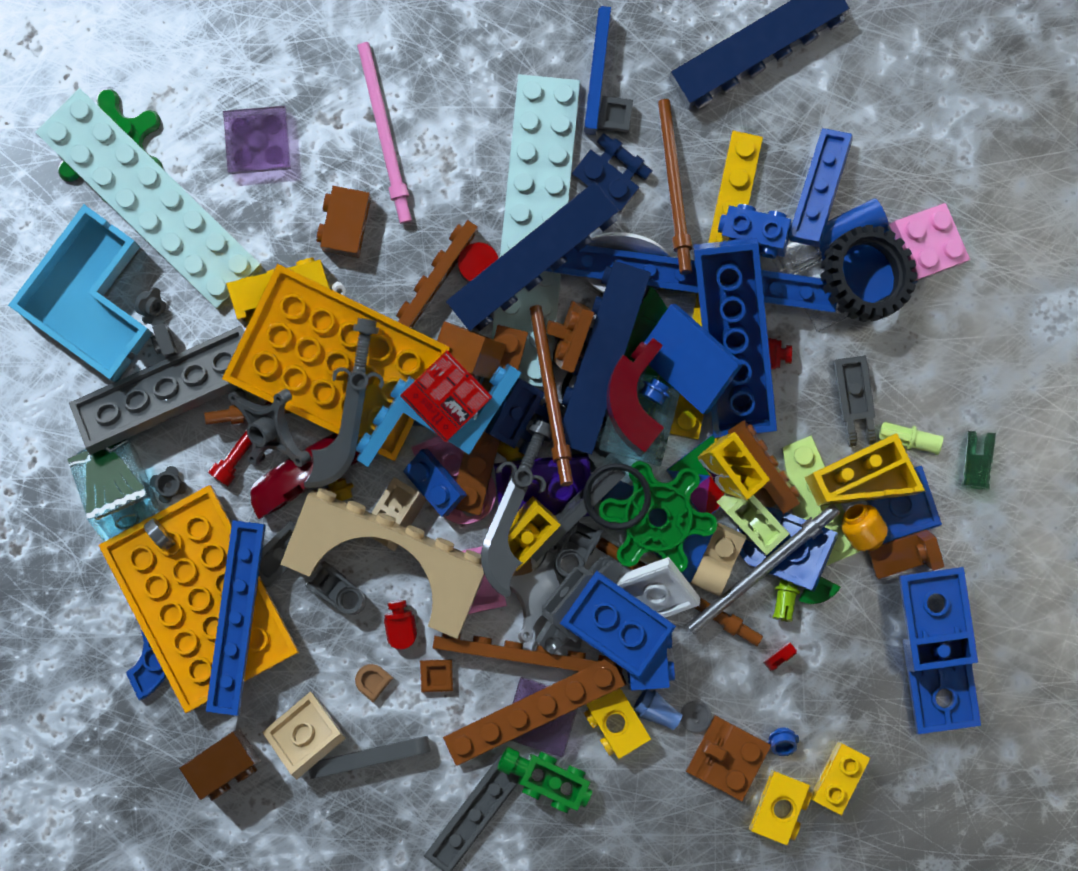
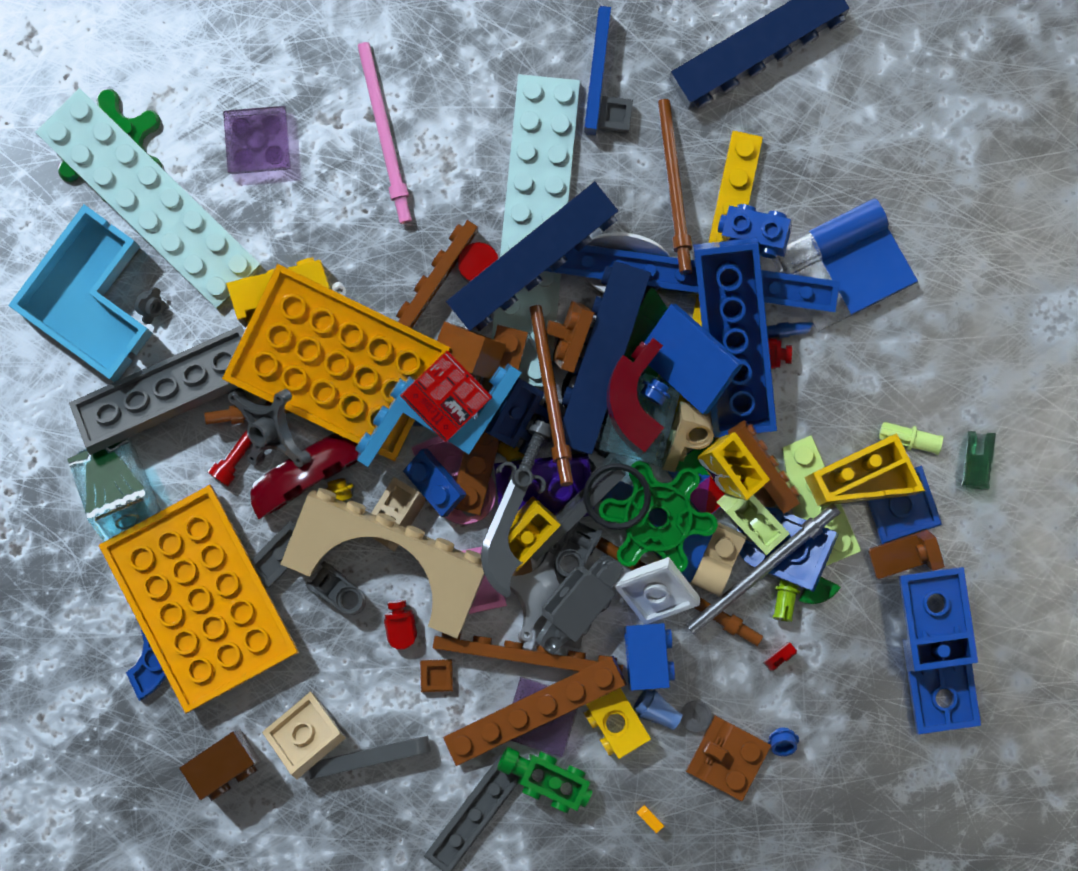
dark grey tile [144,518,176,550] -> none
dark grey plate [150,323,178,359] -> none
dark grey plate [150,466,187,503] -> none
blue plate [206,520,266,716] -> none
dark grey sword [304,318,384,488] -> none
dark orange brick [316,186,372,258] -> none
medium nougat tile [355,664,394,702] -> none
blue tile [560,570,676,679] -> none
dark blue plate [571,133,653,213] -> none
yellow brick [749,770,812,845] -> none
plate [788,128,853,247] -> none
yellow brick [811,742,870,816] -> none
black tyre [820,225,917,322] -> none
dark grey hinge [834,355,876,447] -> none
light orange head [841,504,888,551] -> none
bright pink plate [889,203,970,282] -> none
none -> light orange piece [636,805,664,834]
none -> tan plate [661,402,714,472]
none -> blue piece [767,322,814,338]

